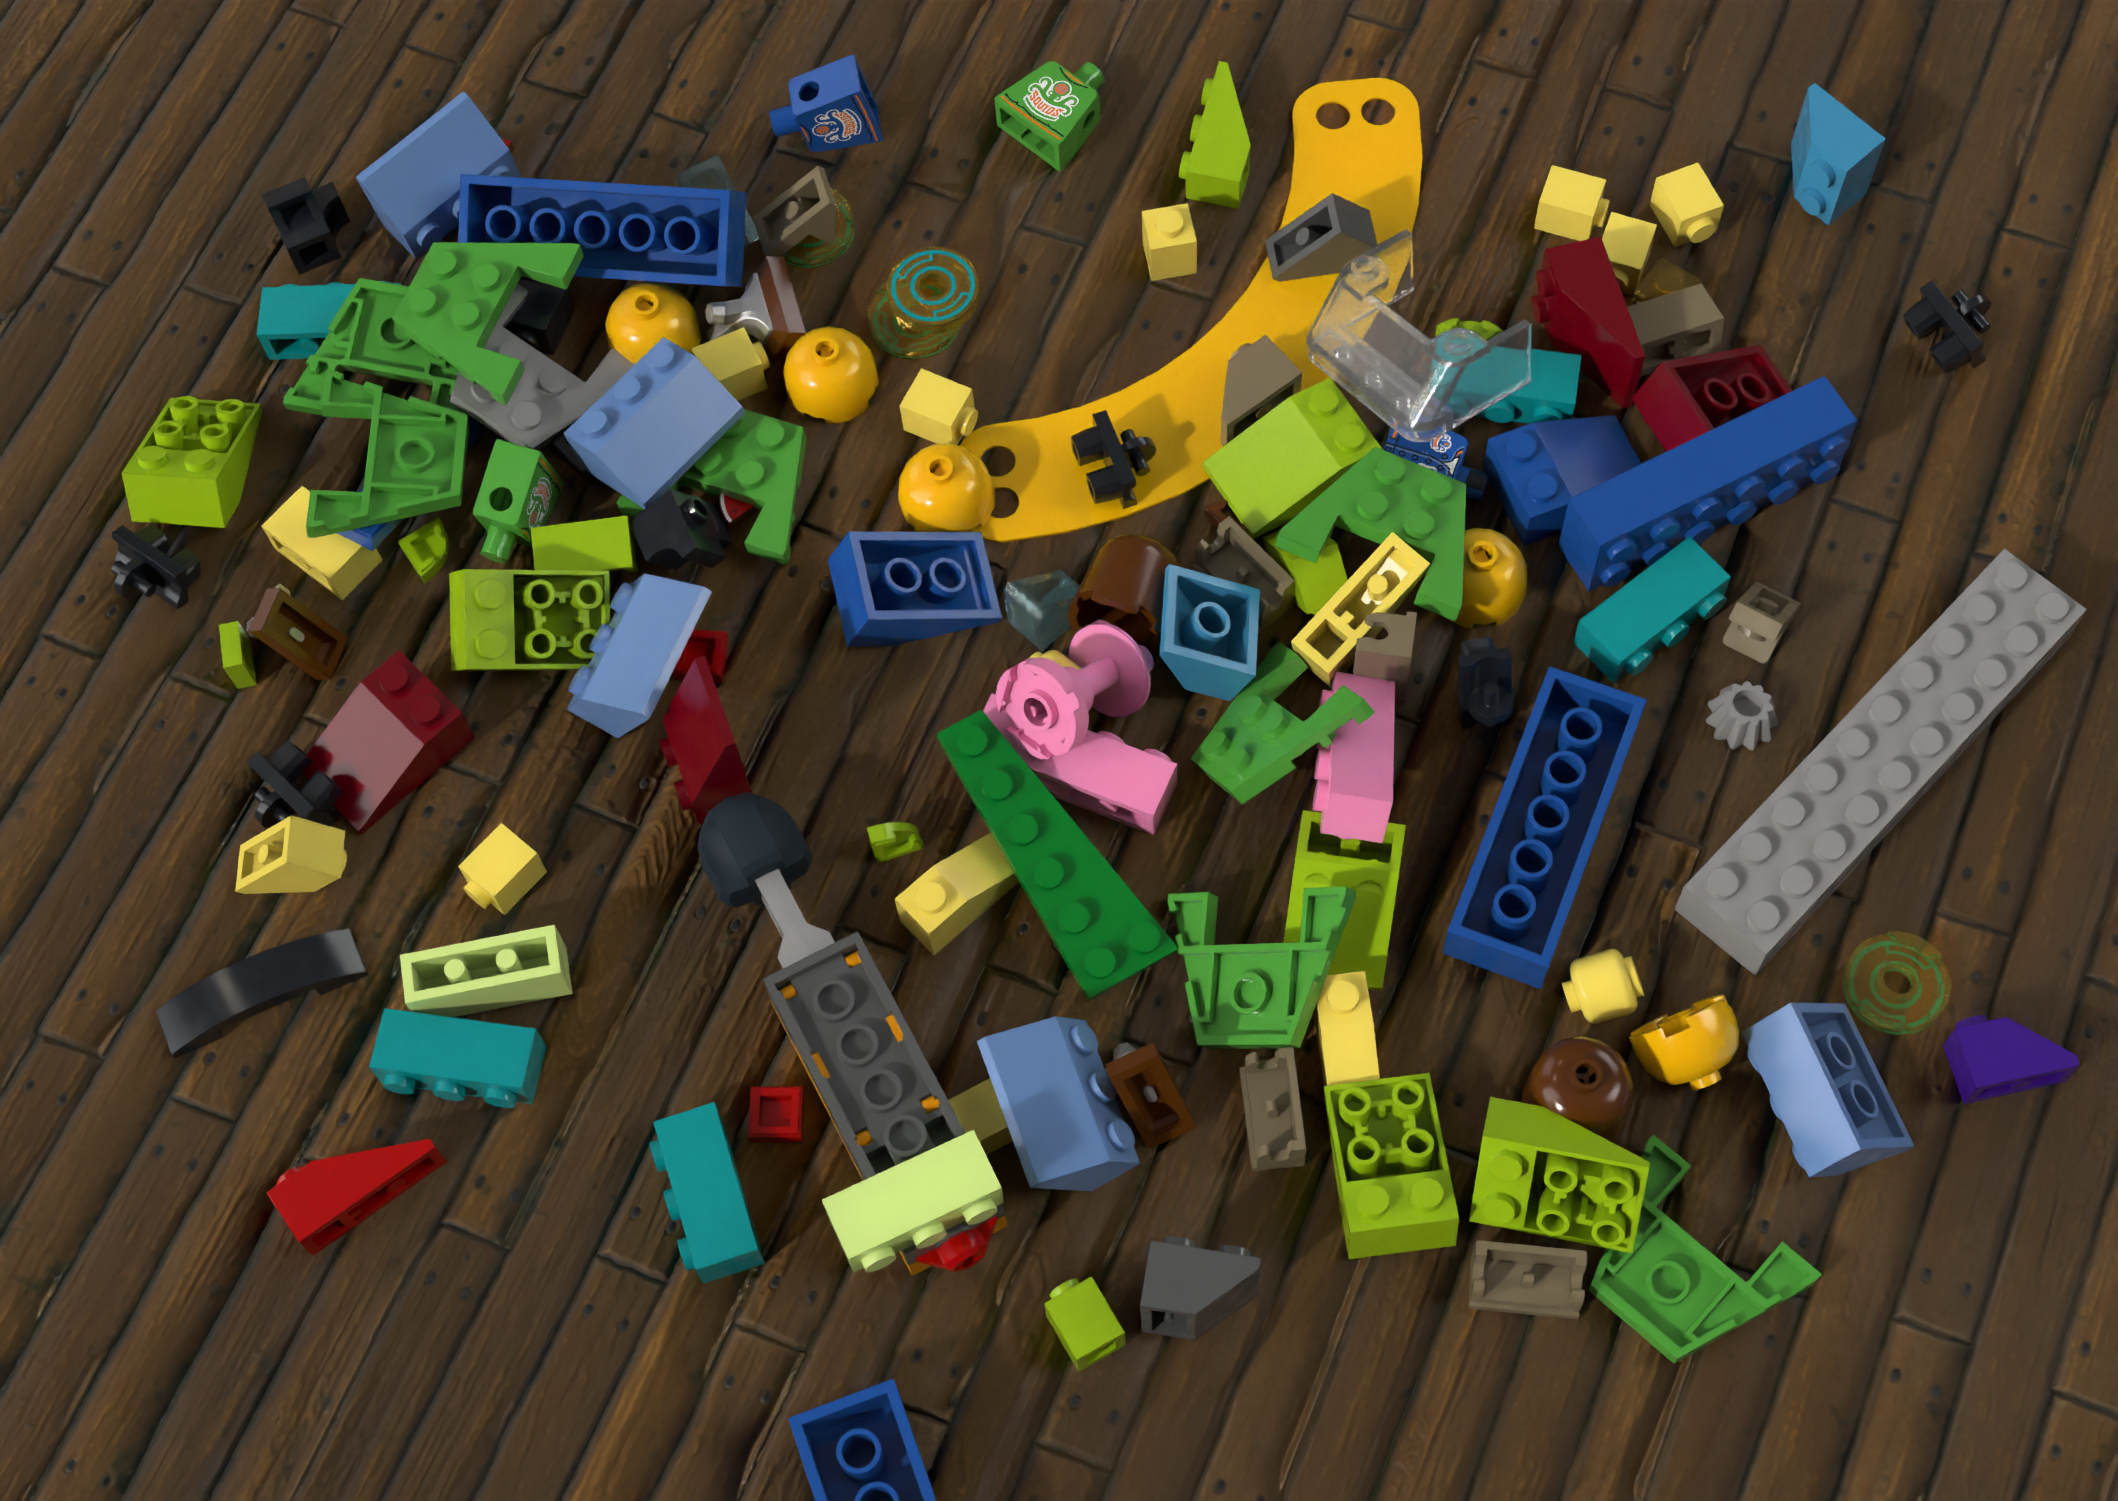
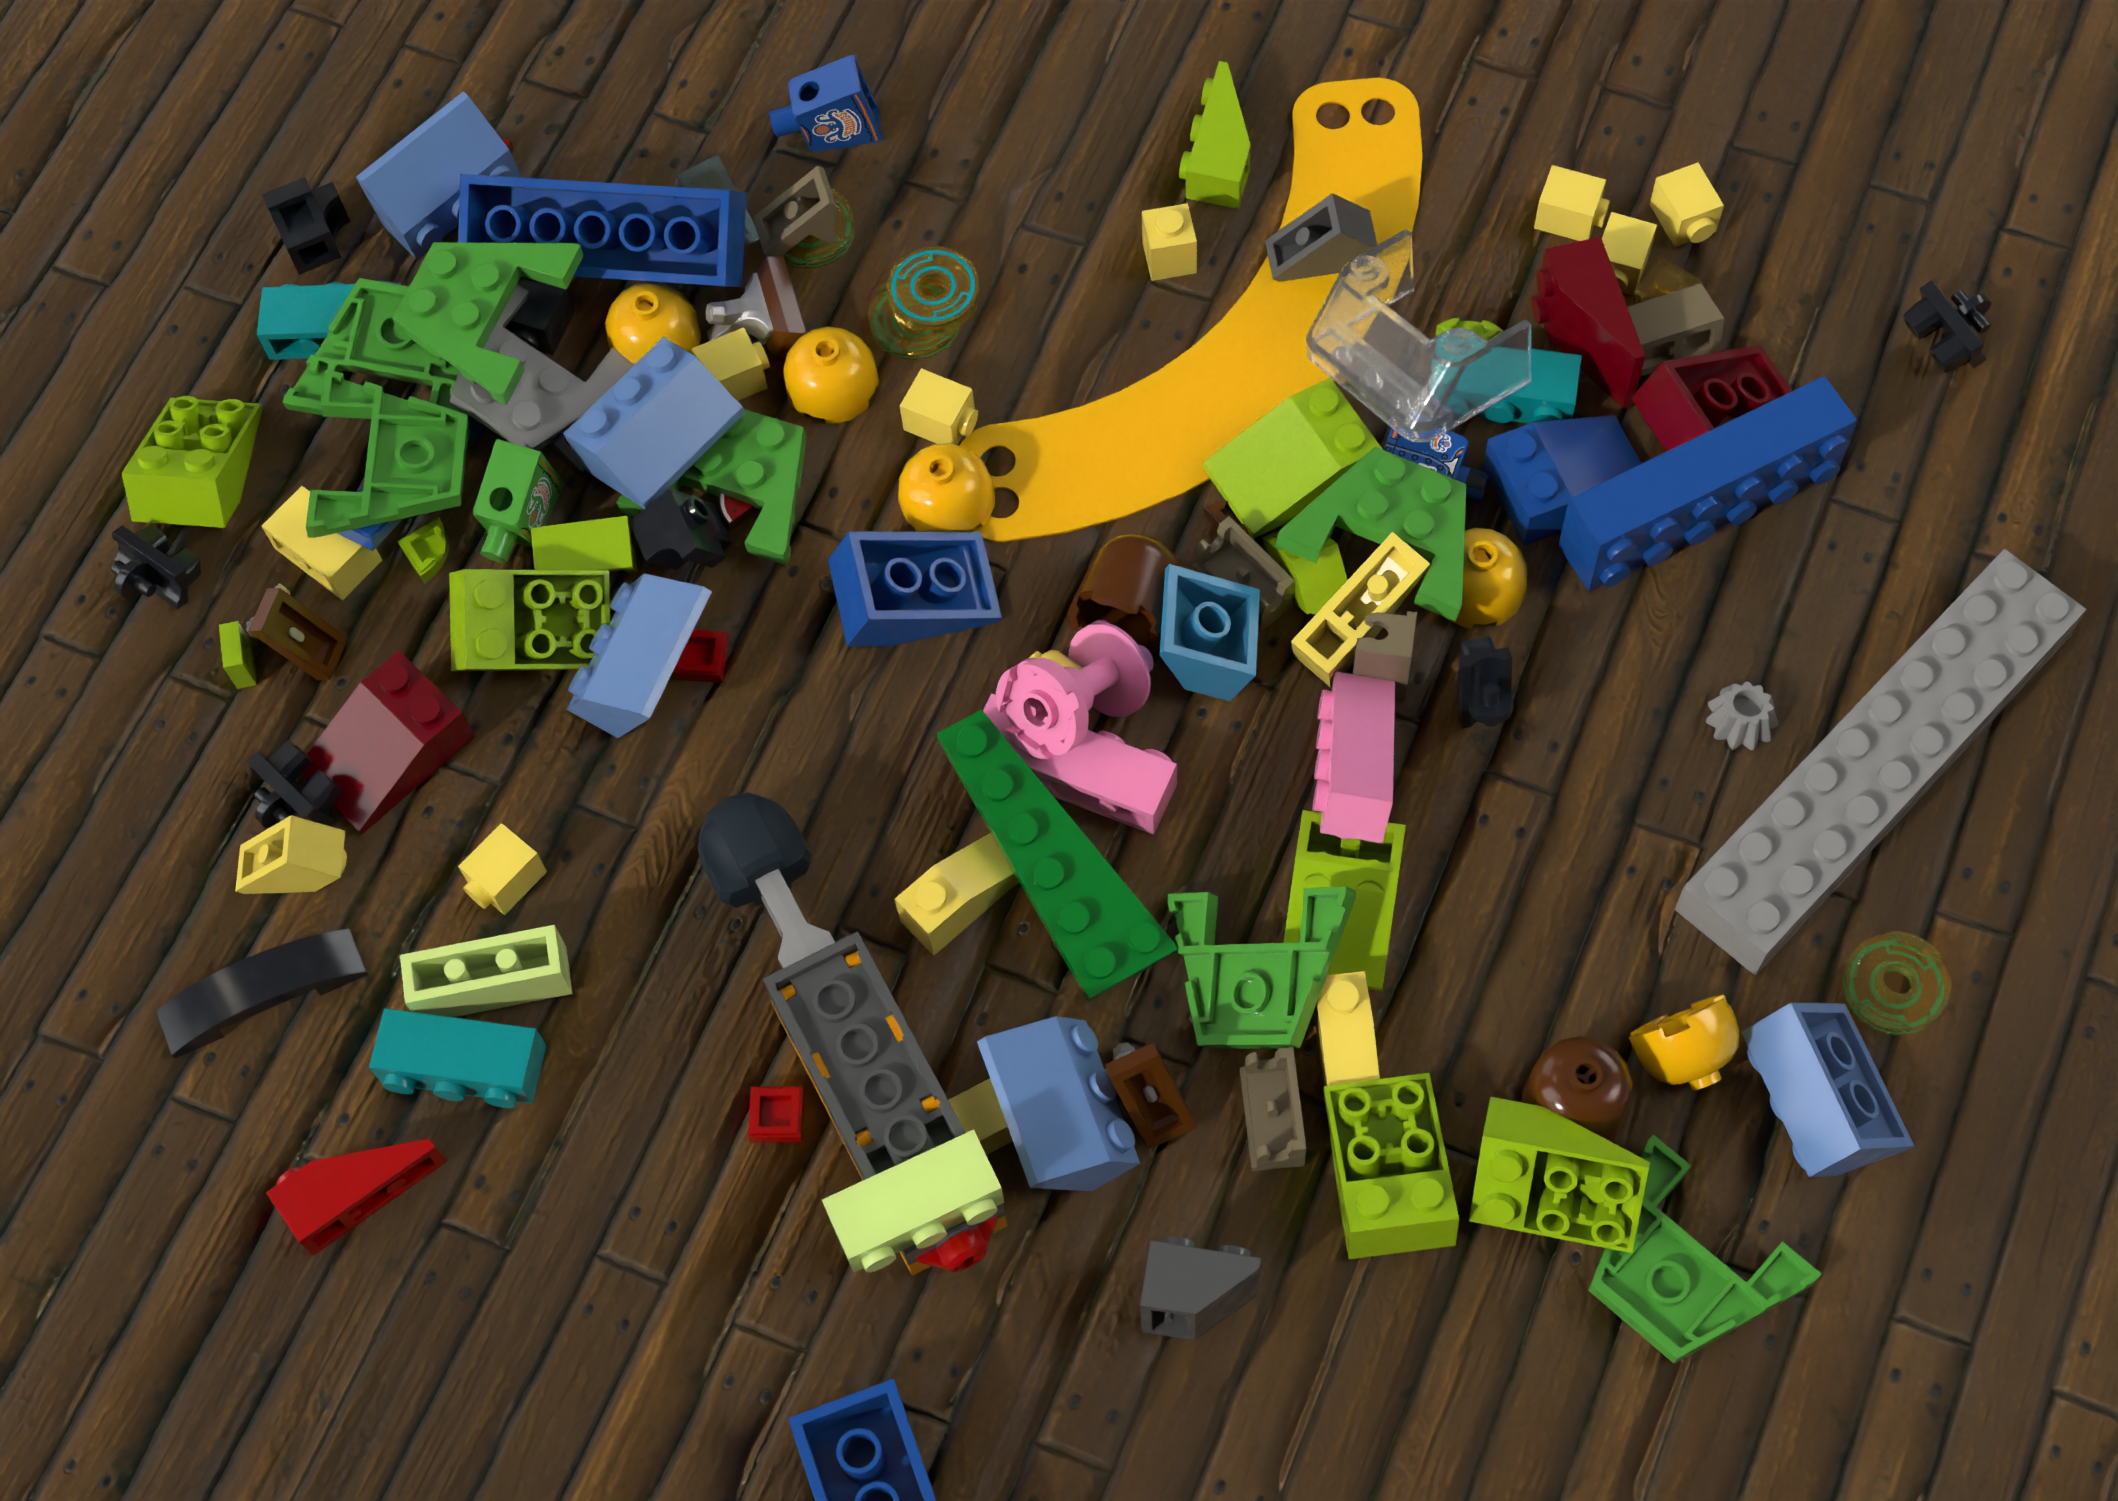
teal brick [649,1102,765,1284] -> none
dark red slope [659,655,752,825] -> none
lime tile [867,822,925,863] -> none
bright green torso [994,61,1105,172] -> none
clear light blue slope [1004,570,1080,652] -> none
lime brick [1044,1276,1126,1372] -> none
black hips [1071,410,1156,509] -> none
bright green wing [1191,641,1375,805] -> none
dark tan slope [1221,335,1302,446] -> none
blue brick [1443,666,1647,989] -> none
dark tan hinge [1468,1240,1587,1320] -> none
light yellow head [1562,949,1645,1024] -> none
teal brick [1573,536,1731,684] -> none
dark tan slope [1723,581,1801,663] -> none
dark azure slope [1791,82,1886,226] -> none
dark purple slope [1943,1015,2080,1104] -> none

